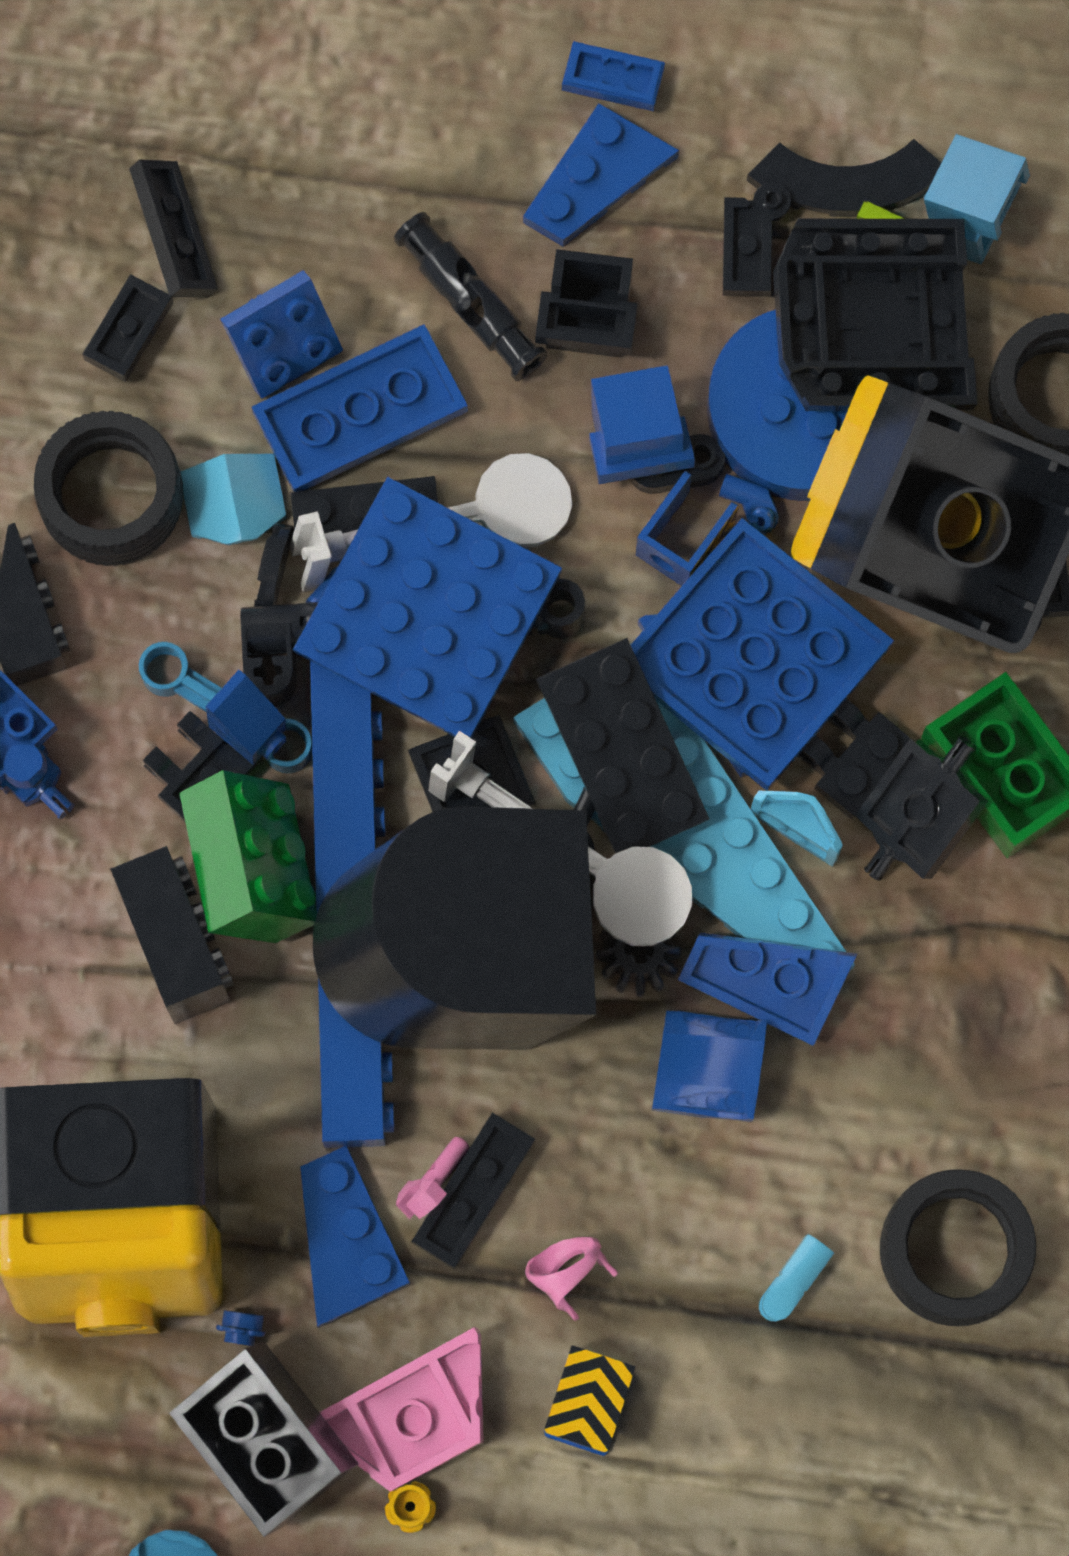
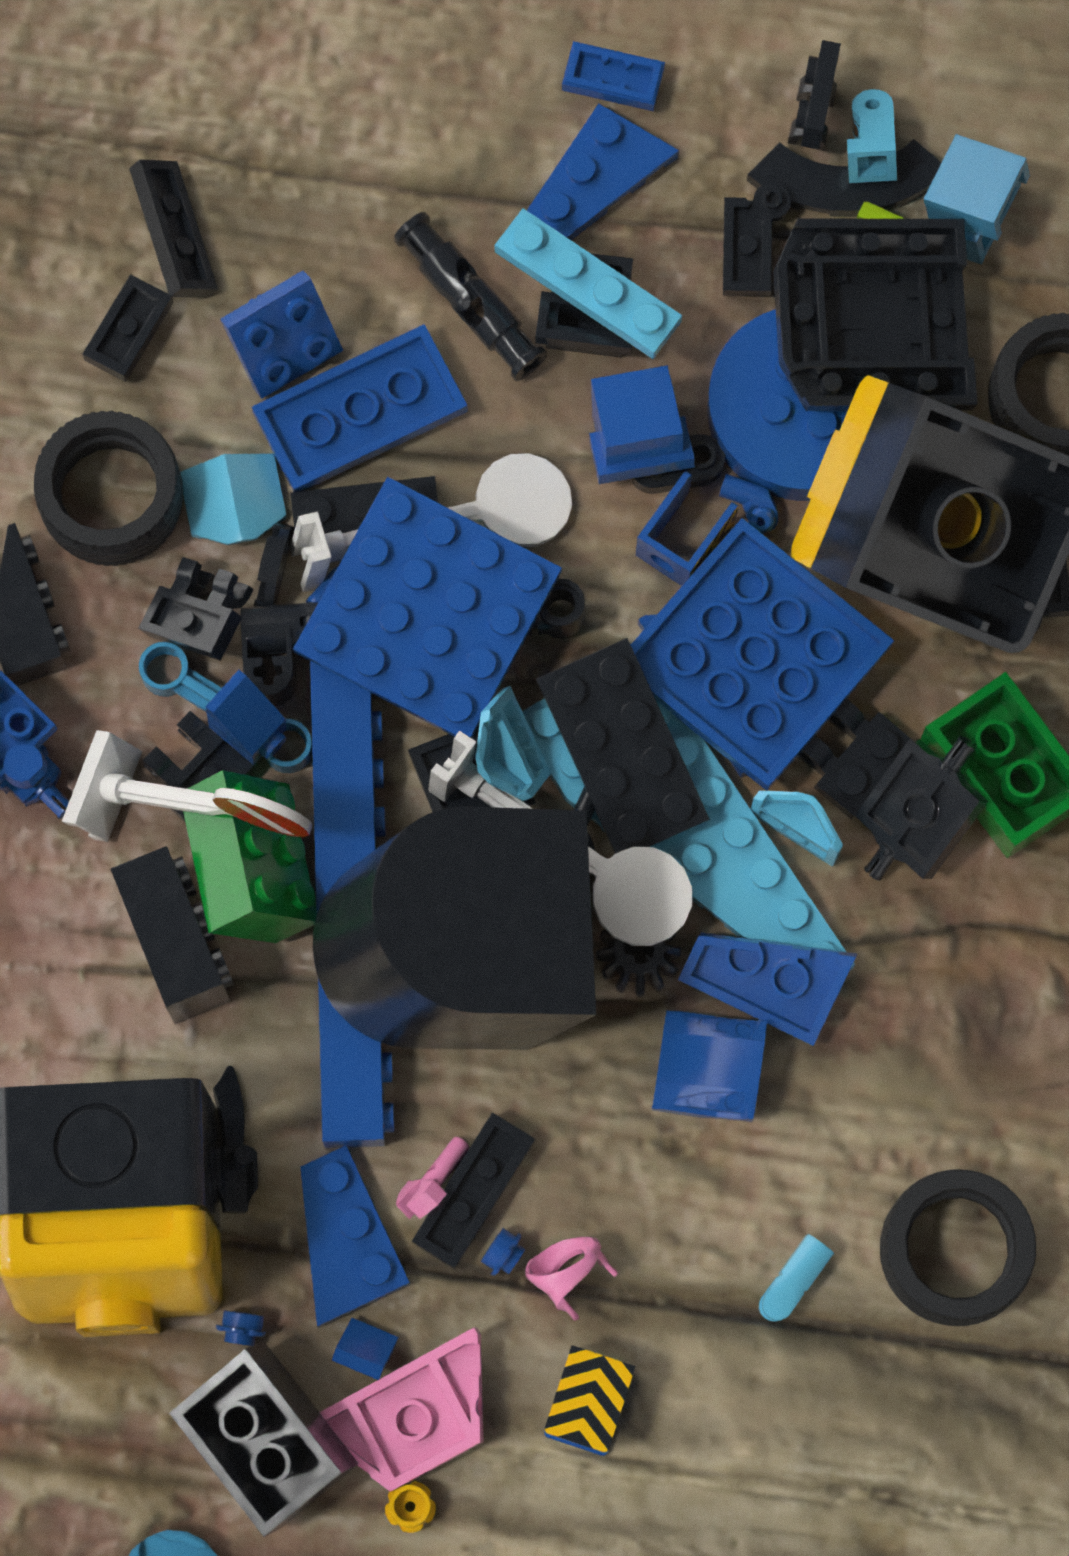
none -> white piece [62,730,312,842]
none -> black plate [138,557,254,661]
none -> black piece [213,1066,258,1214]
none -> blue tile [332,1318,399,1380]
none -> medium azure slope [476,686,551,801]
none -> blue plate [480,1228,525,1276]
none -> medium azure plate [494,208,682,359]
none -> black plate [787,40,841,151]
none -> medium azure leg [847,89,897,183]

